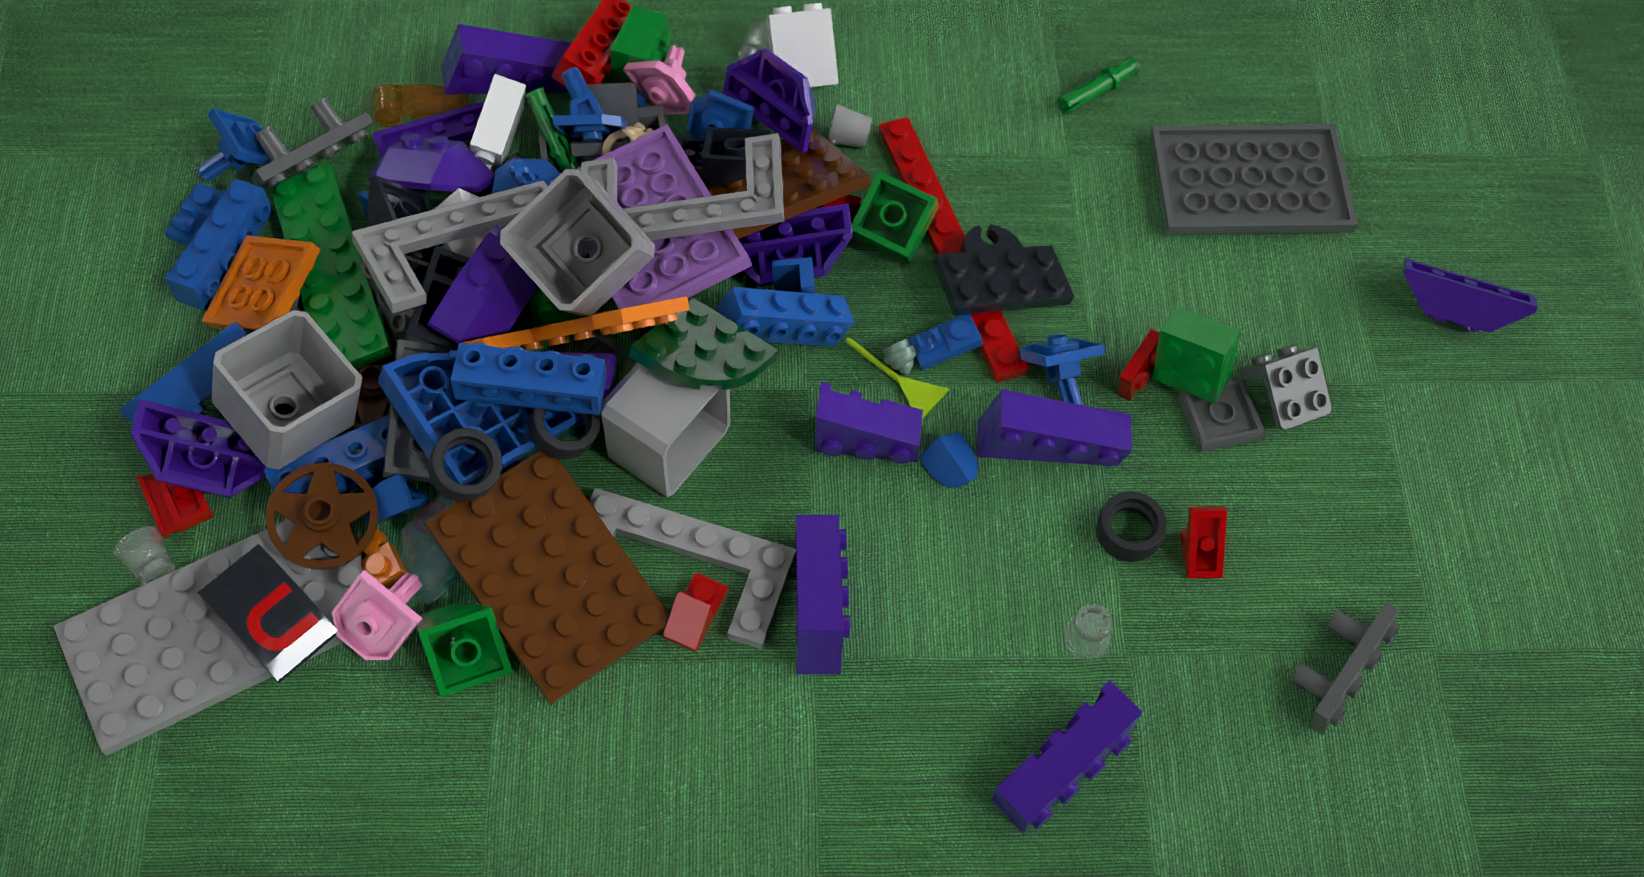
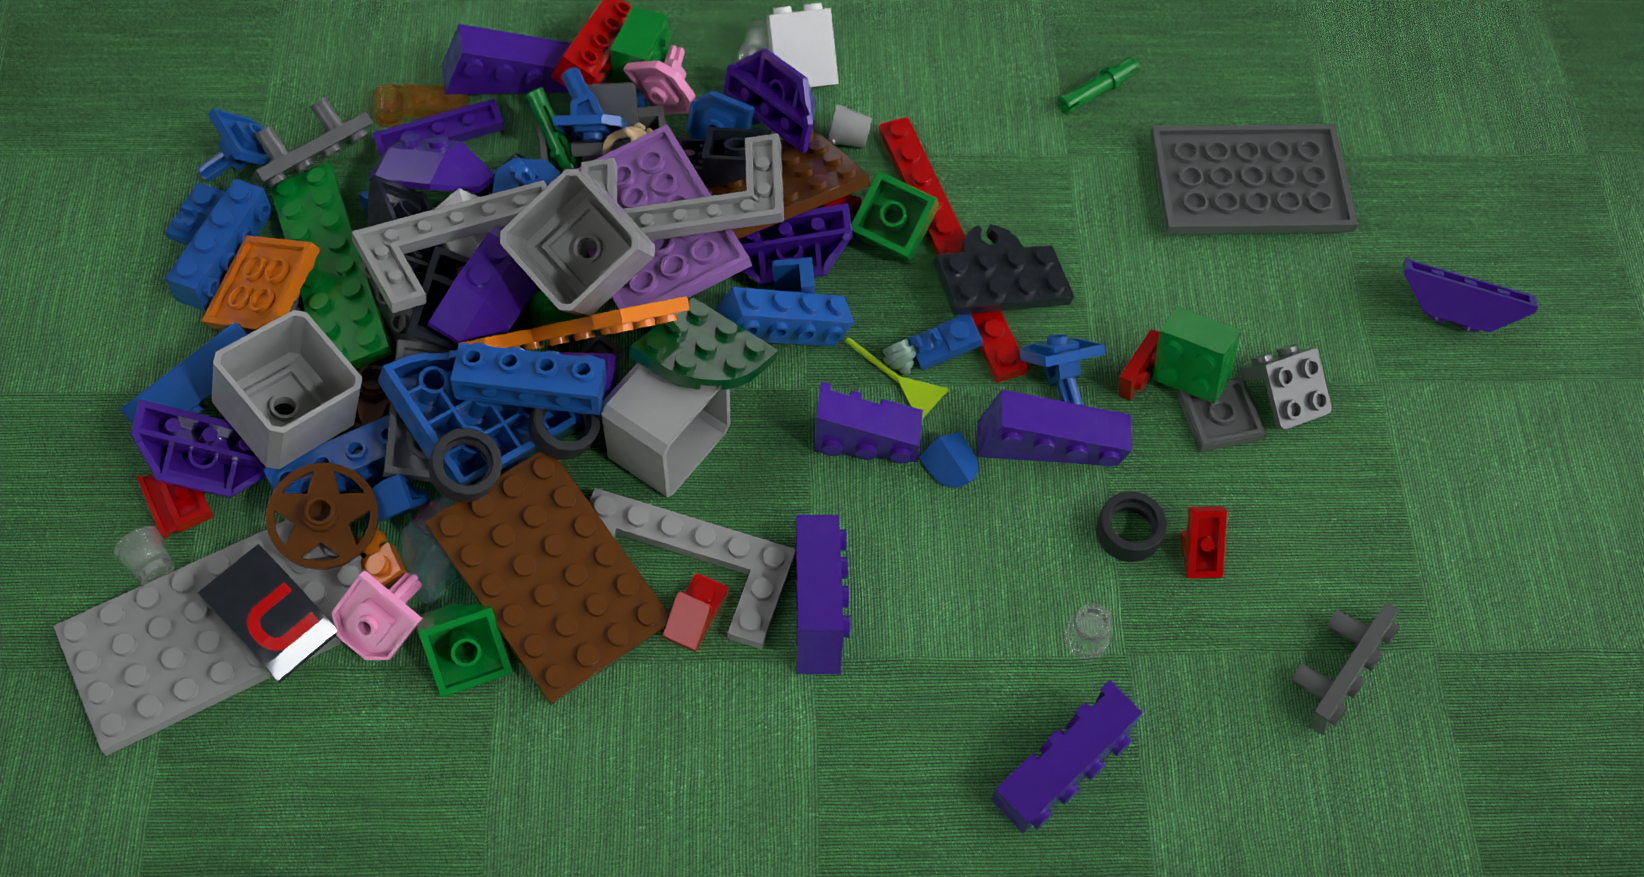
white brick [470,74,526,173] -> none

